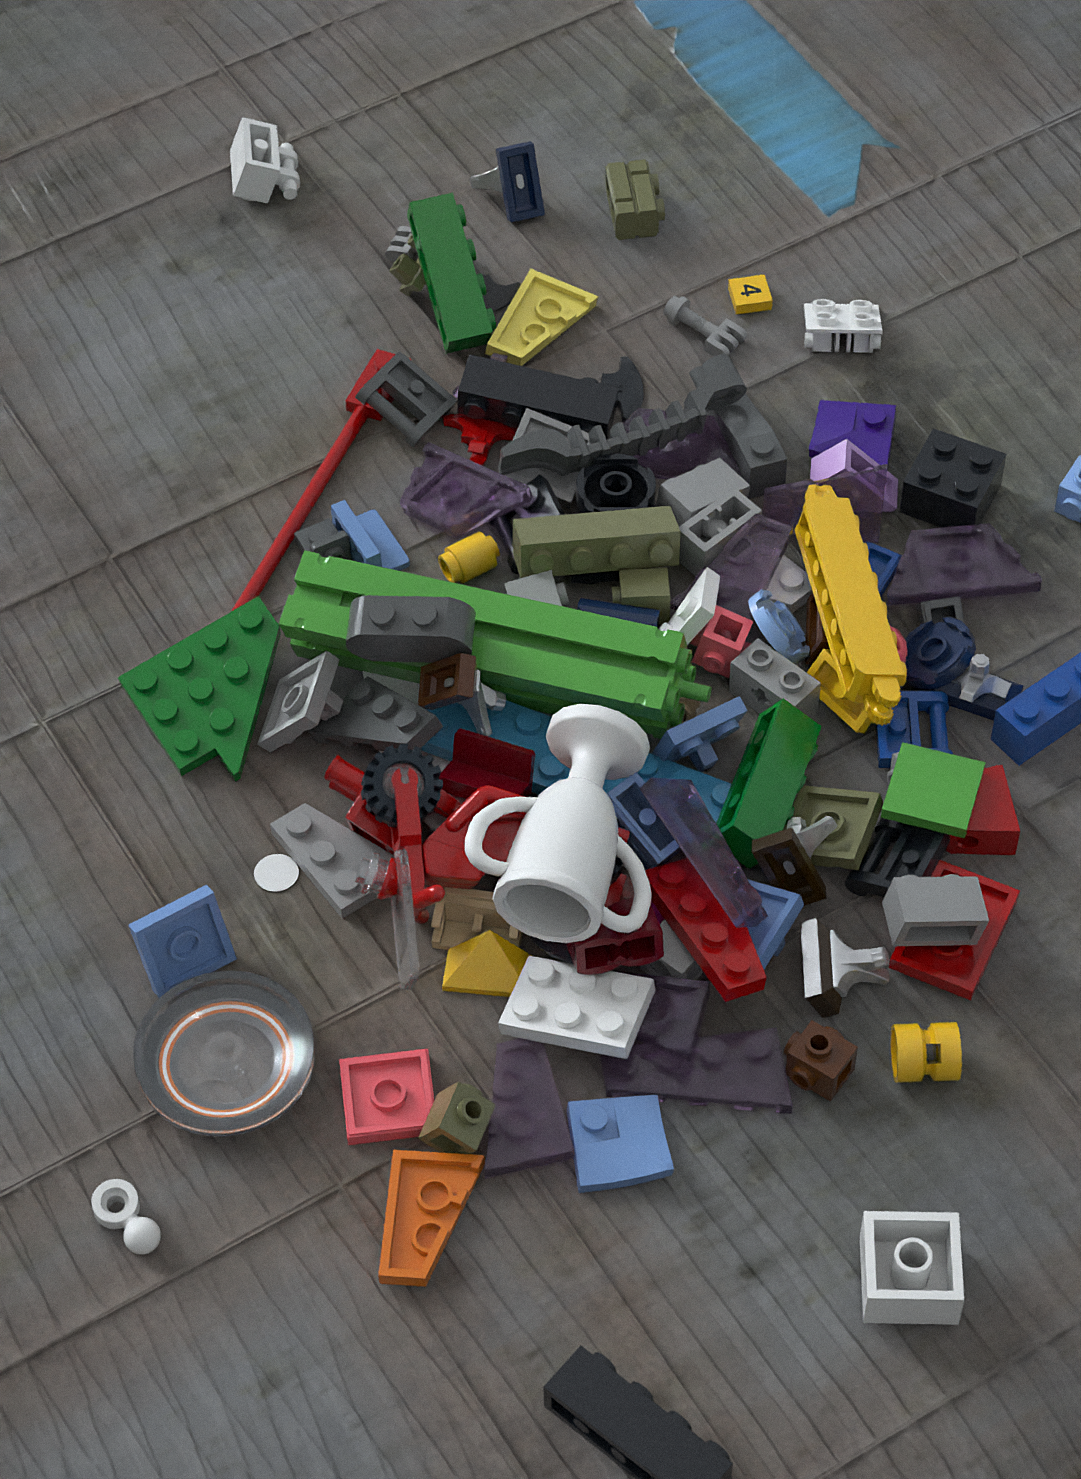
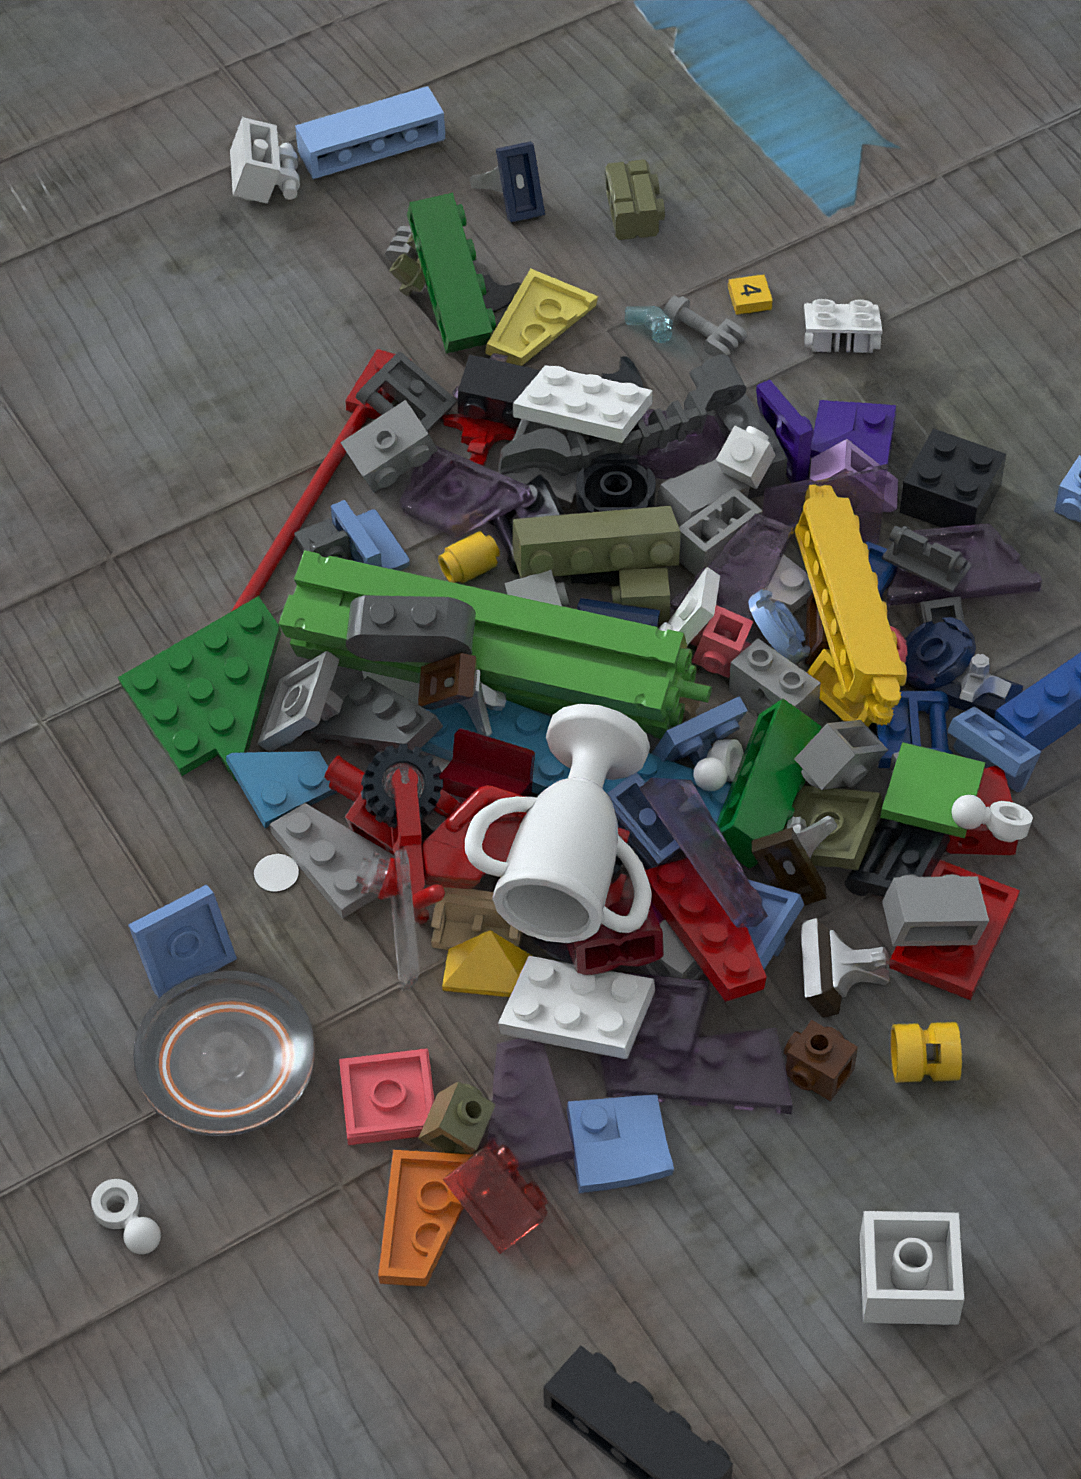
none -> dark azure wing [226,751,337,828]
none -> light blue brick [295,86,445,179]
none -> light grey brick [340,400,438,493]
none -> clear red bracket [443,1139,548,1254]
none -> white plate [513,365,652,443]
none -> clear light blue arm [625,306,673,343]
none -> white plate [694,739,744,791]
none -> white brick [716,426,775,489]
none -> dark purple plate [756,379,814,487]
none -> light grey brick [794,720,888,790]
none -> dark grey hinge [882,526,972,593]
none -> medium blue panel [947,706,1042,792]
none -> white plate [952,795,1033,842]

